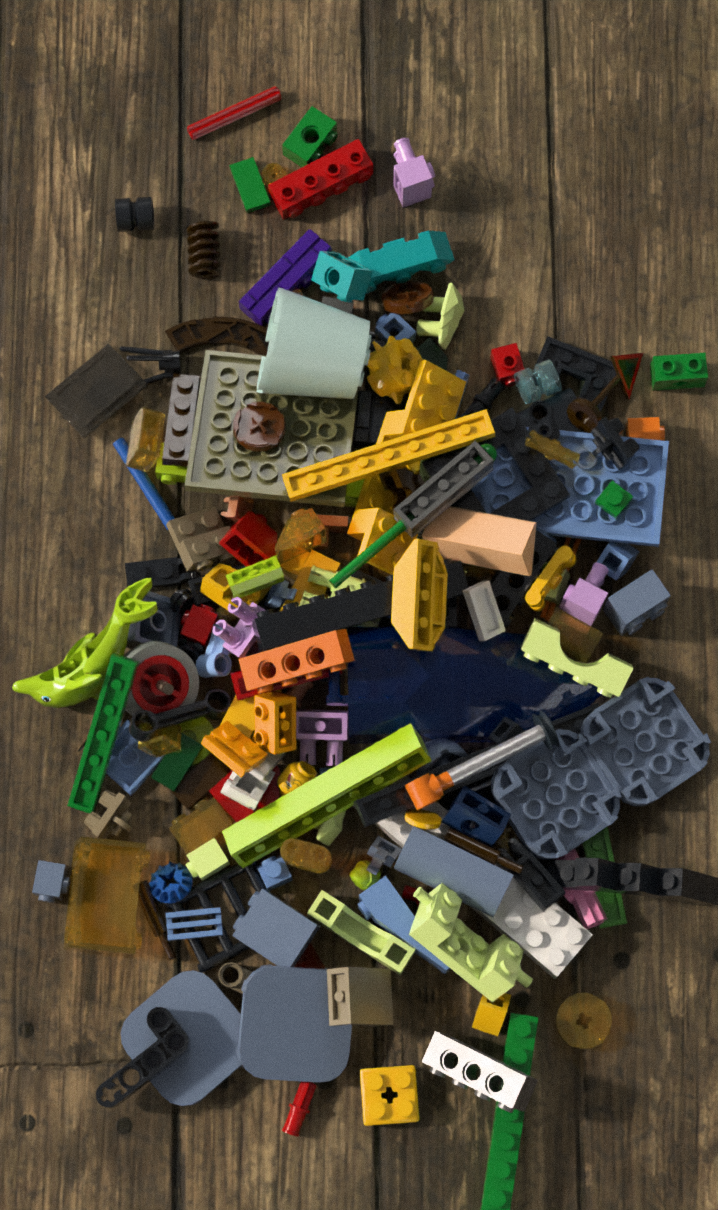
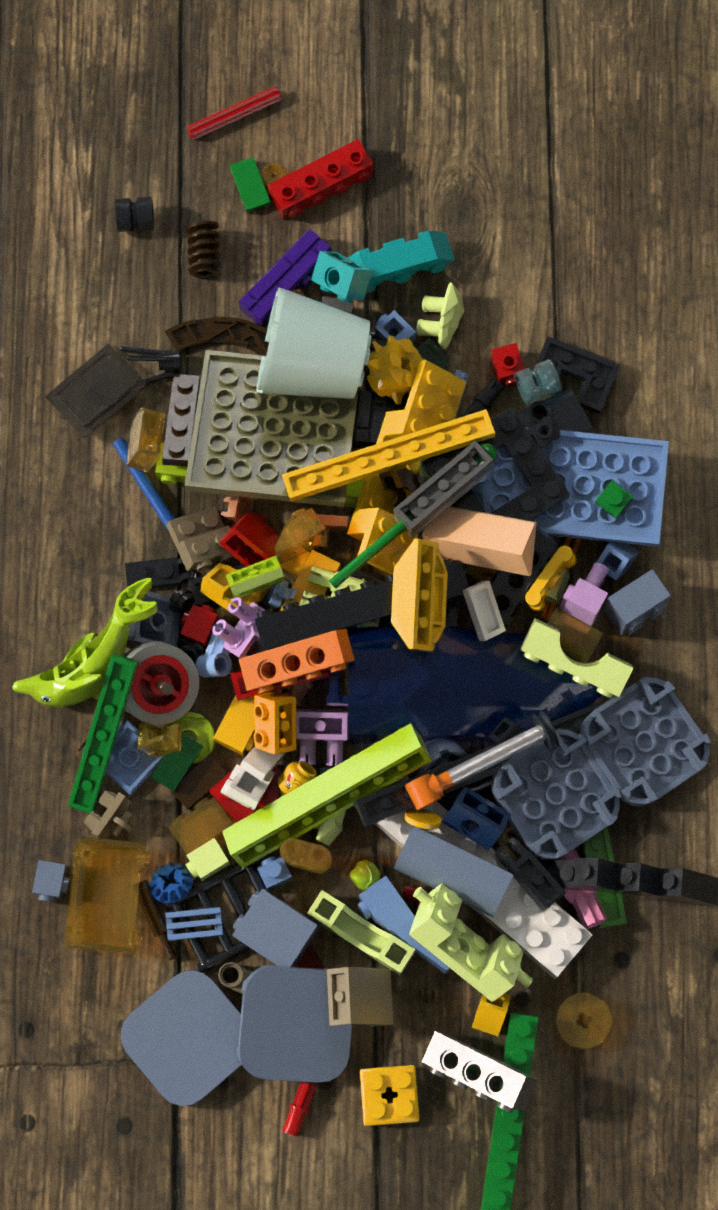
black beam [96,1007,190,1108] -> none
black piece [129,689,232,742] -> none
light orange plate [201,721,268,778] -> none
reddish brown tile [233,402,286,452] -> none
green brick [282,106,338,167] -> none
sand blue plate [366,836,402,875] -> none
reddish brown tile [382,281,434,314] -> none
lavender brick [393,138,435,208] -> none
dark brown axle [443,827,524,874] -> none
clear yellow pin [525,430,580,469] -> none
dark brown piece [567,353,643,432] -> none
black hips [591,417,639,470] -> none
orange brick [625,417,665,441] -> none
green brick [650,352,708,391] -> none

